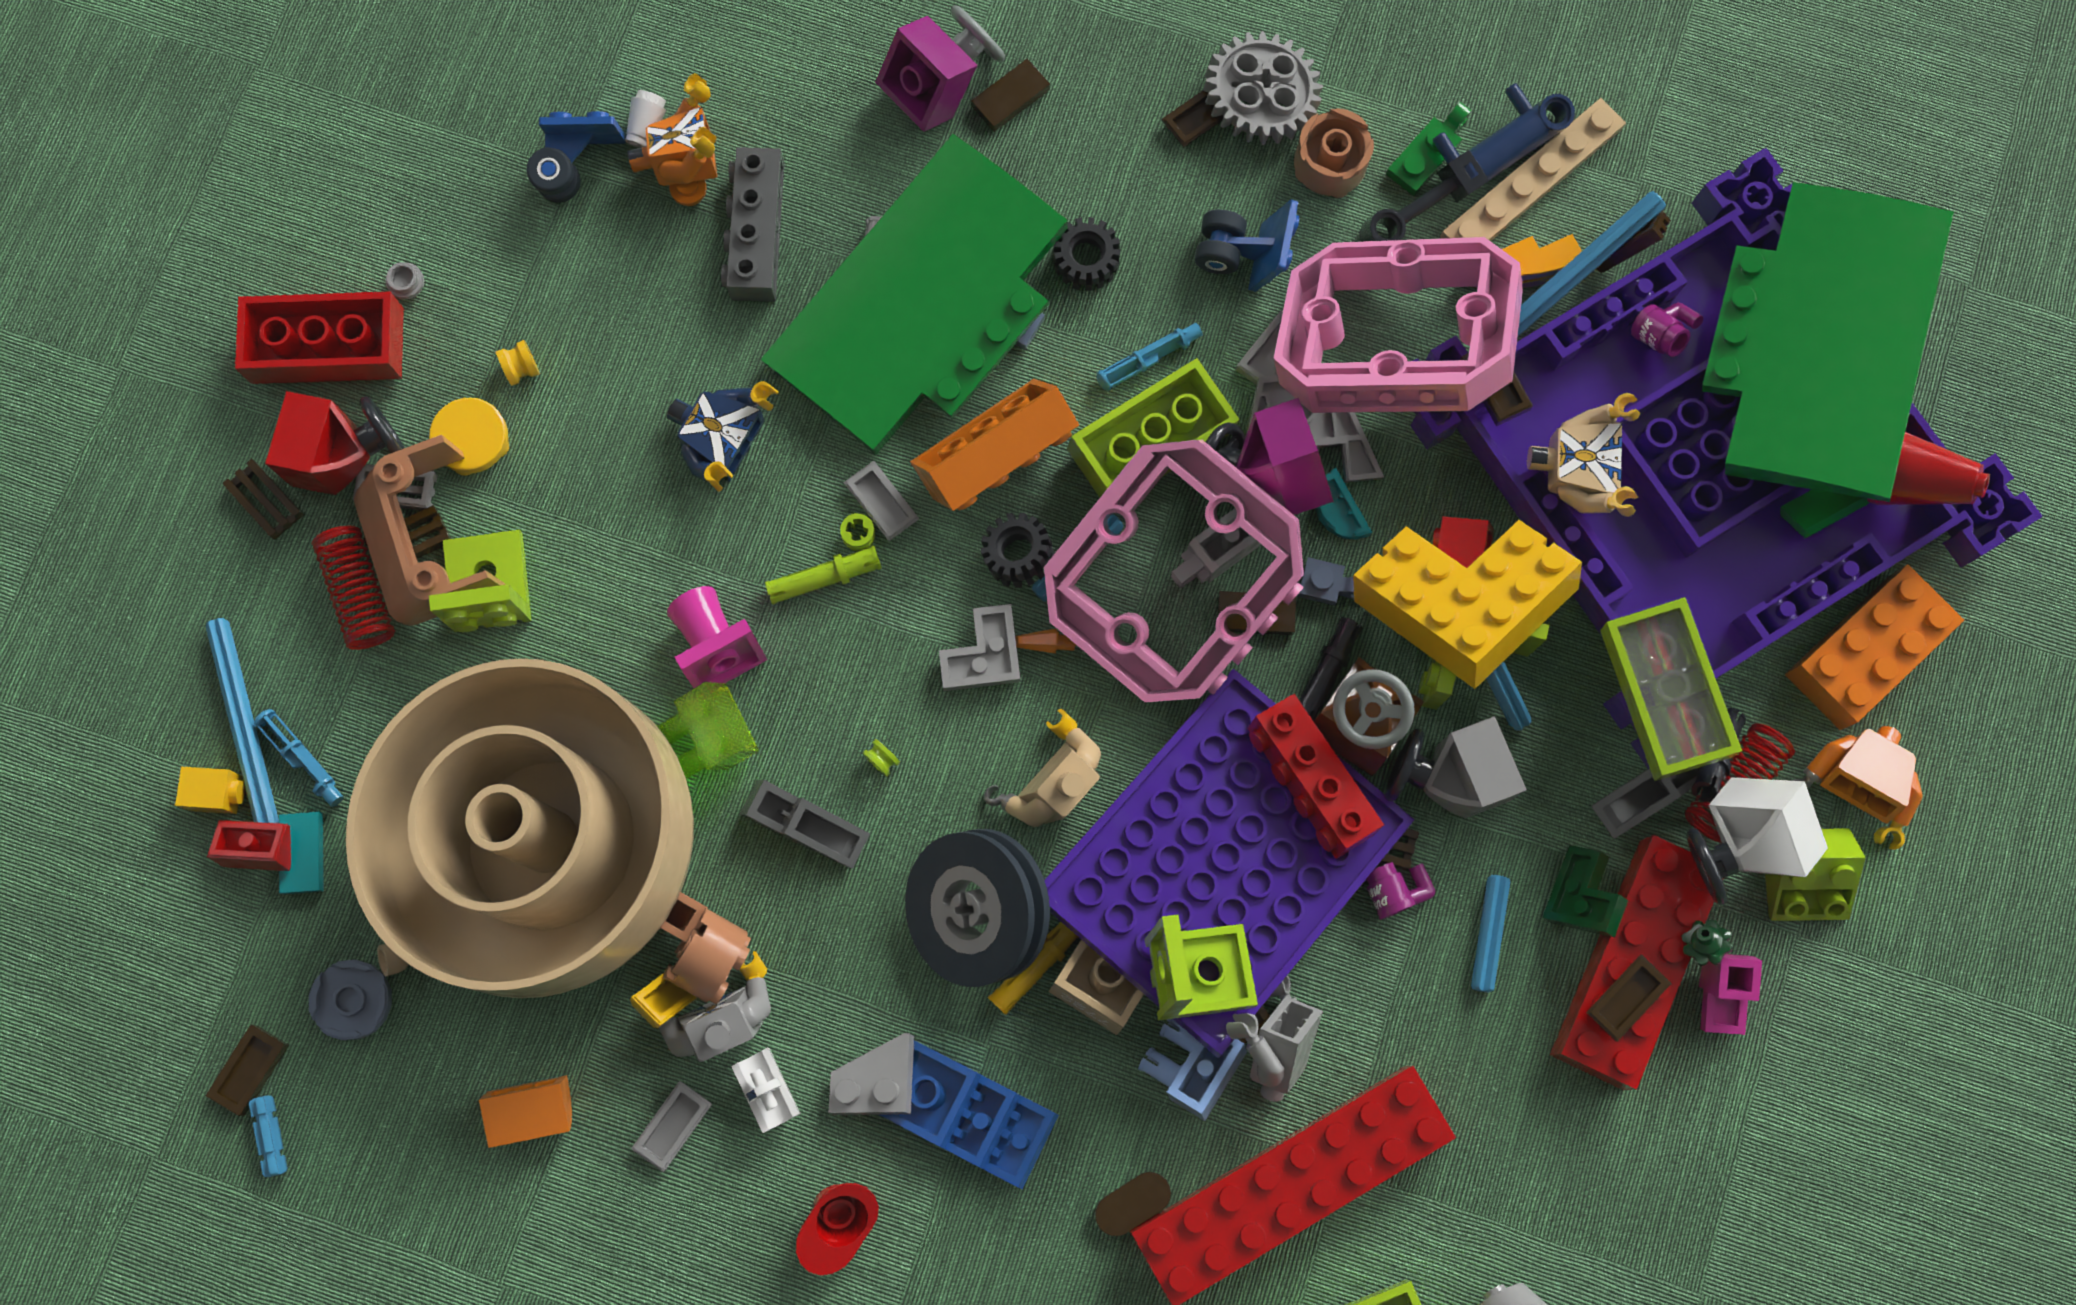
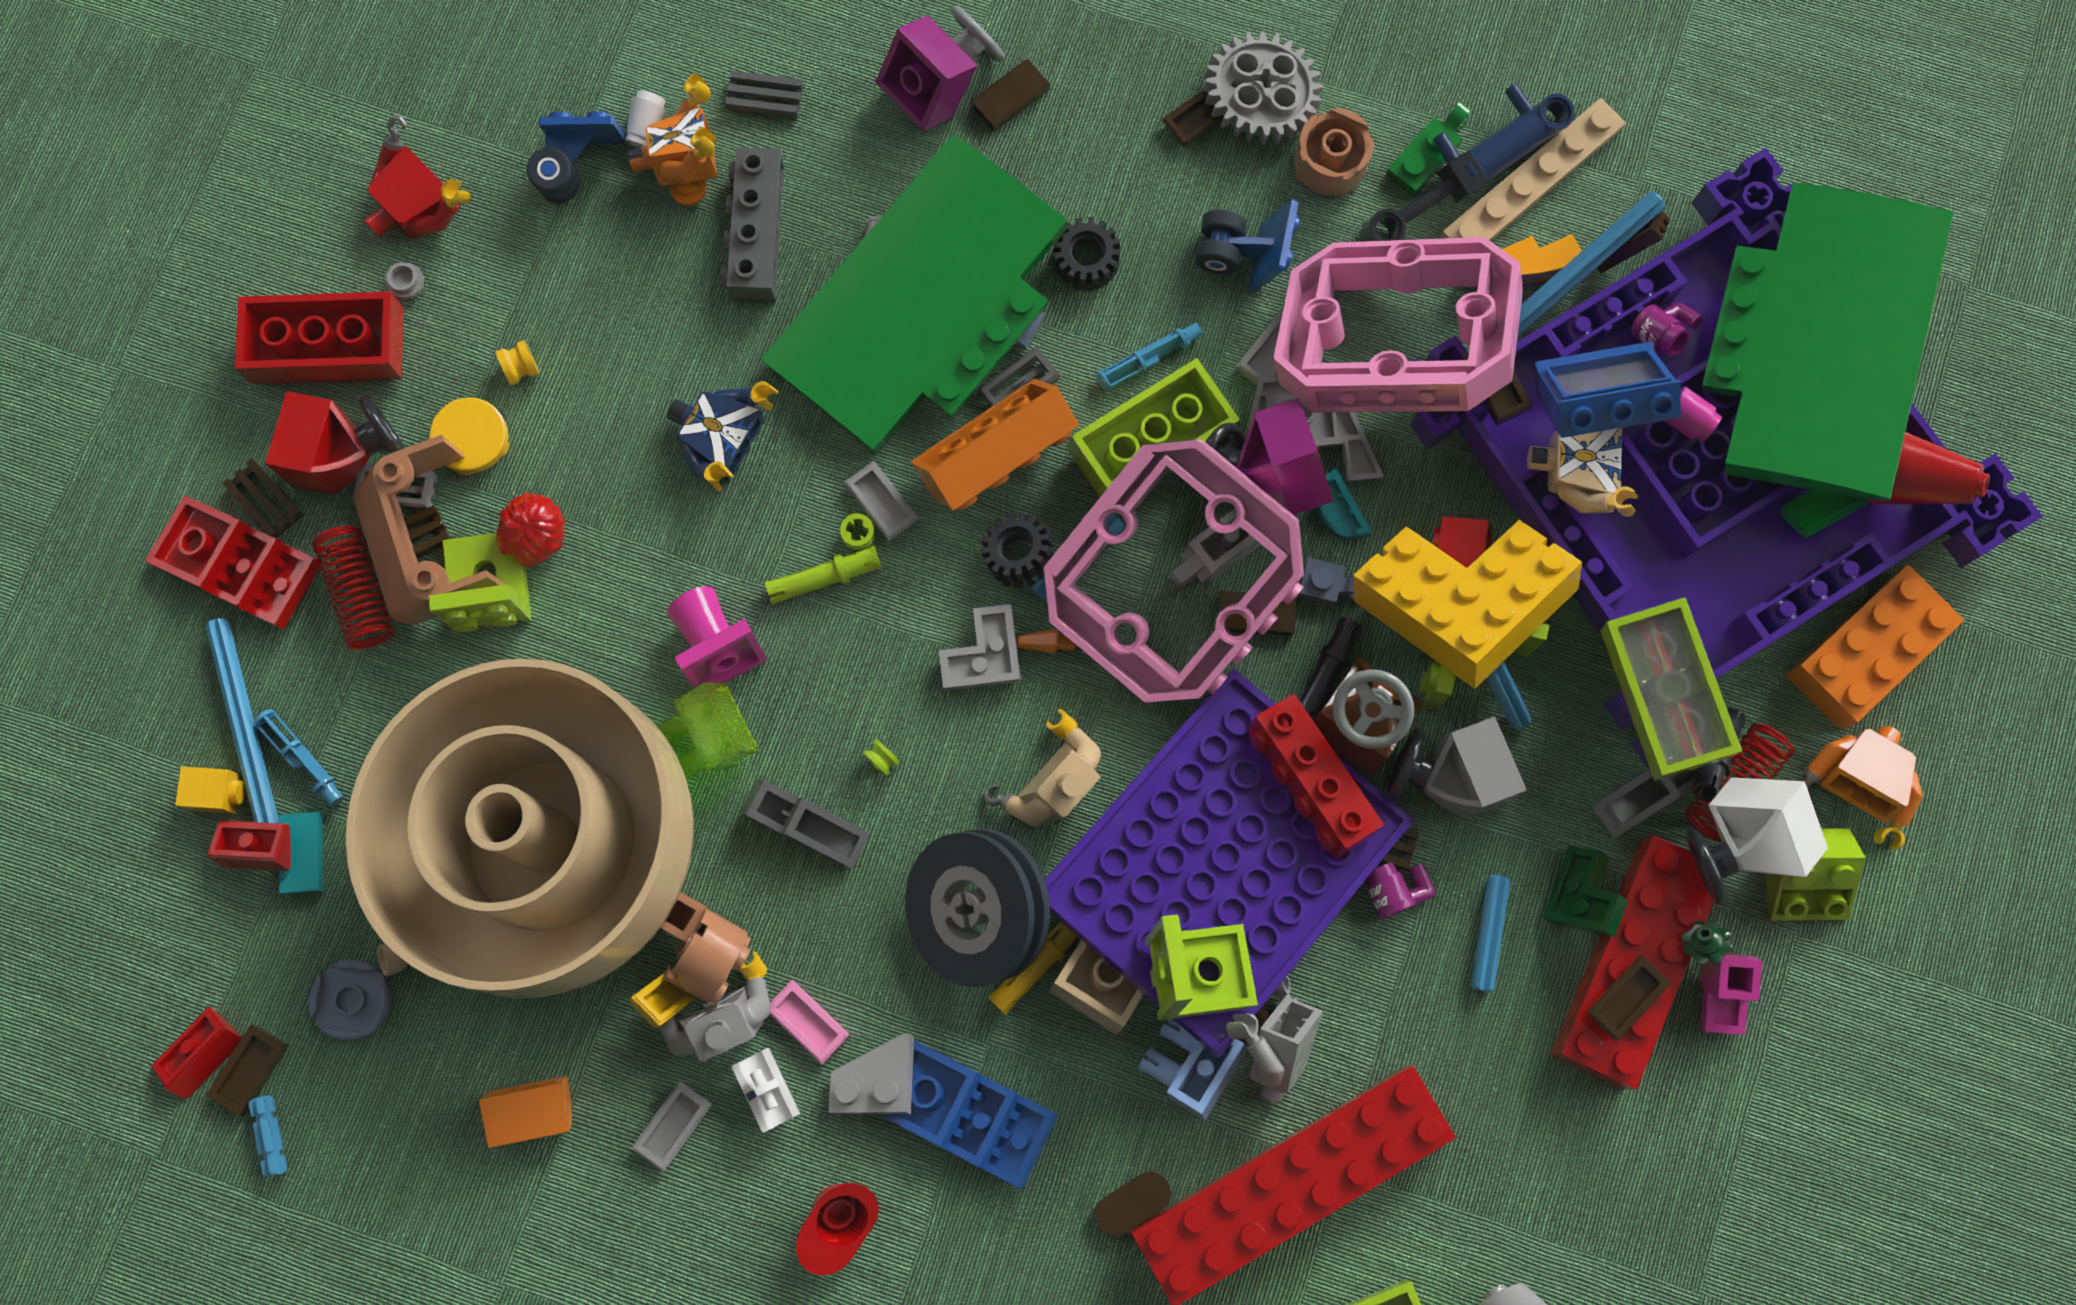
none -> red slope [145,495,320,630]
none -> red slope [151,1006,242,1099]
none -> red torso [363,115,471,238]
none -> red hair [496,492,566,568]
none -> dark grey tile [725,70,804,118]
none -> bright pink tile [770,980,850,1065]
none -> dark grey tile [978,346,1060,408]
none -> blue window [1535,342,1681,438]
none -> dark pink brick [1663,386,1722,442]

